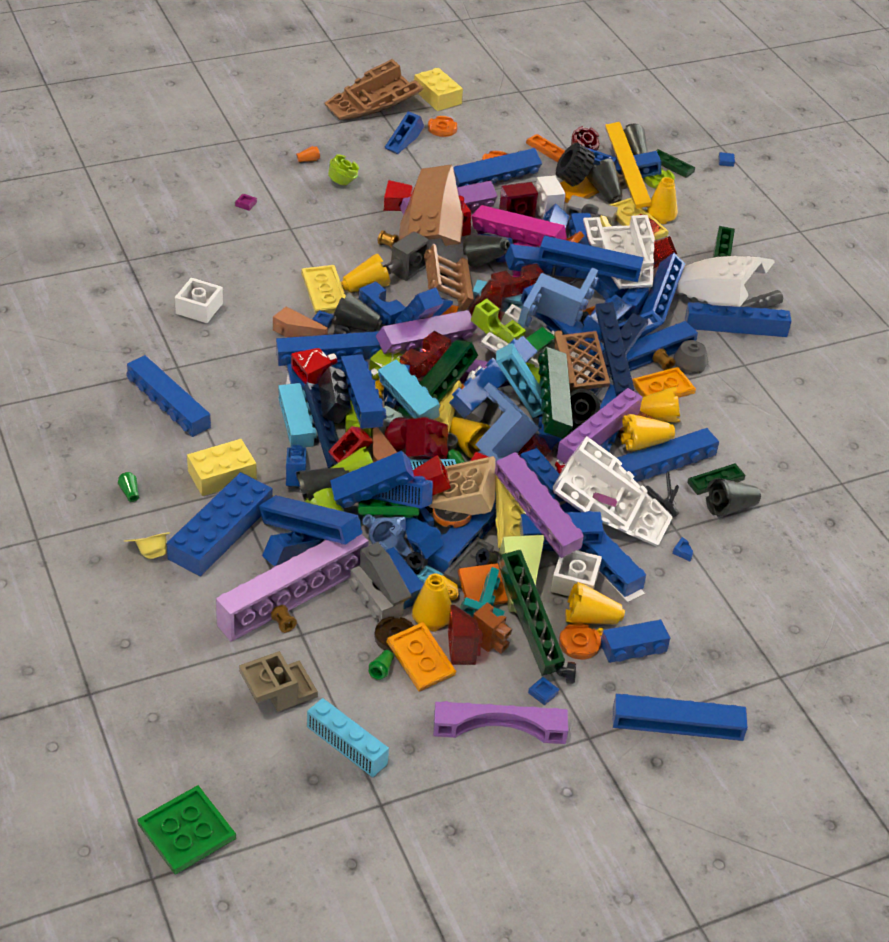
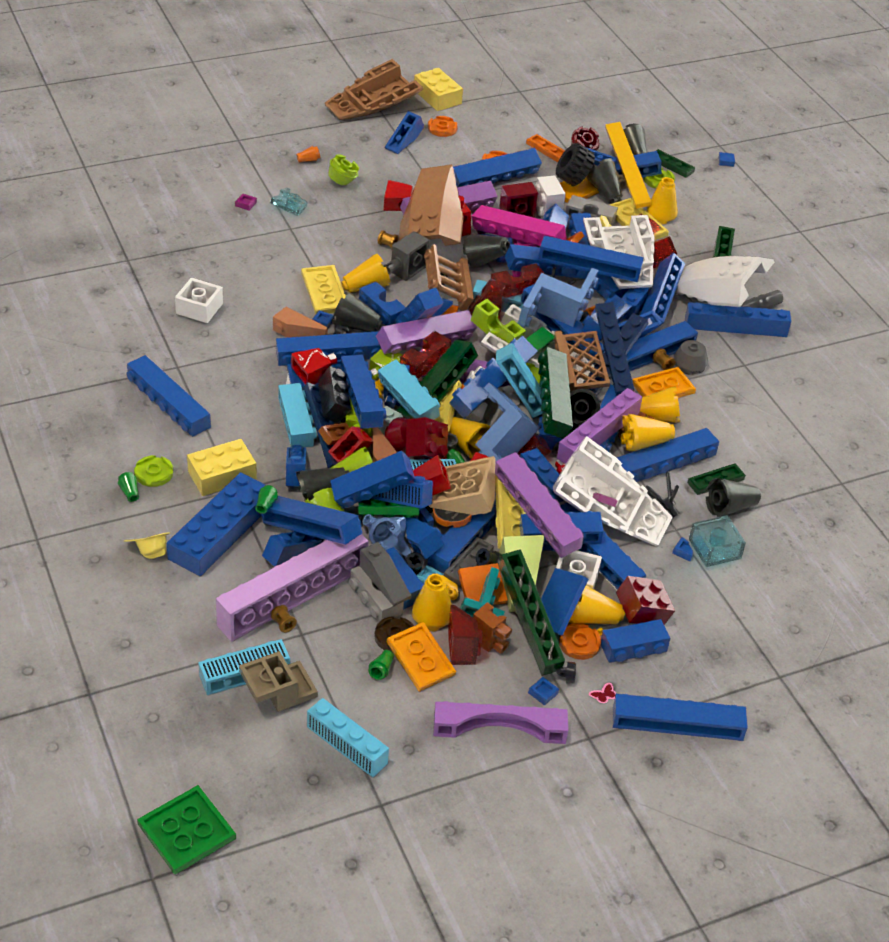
none -> lime tile [134,455,173,487]
none -> medium azure brick [198,639,290,695]
none -> green cone [255,485,278,514]
none -> clear light blue slope [270,188,308,216]
none -> dark orange plate [318,423,350,445]
none -> blue tile [541,568,589,636]
none -> dark red sticker [589,683,616,703]
none -> dark red brick [616,576,675,625]
none -> clear light blue brick [689,515,746,567]

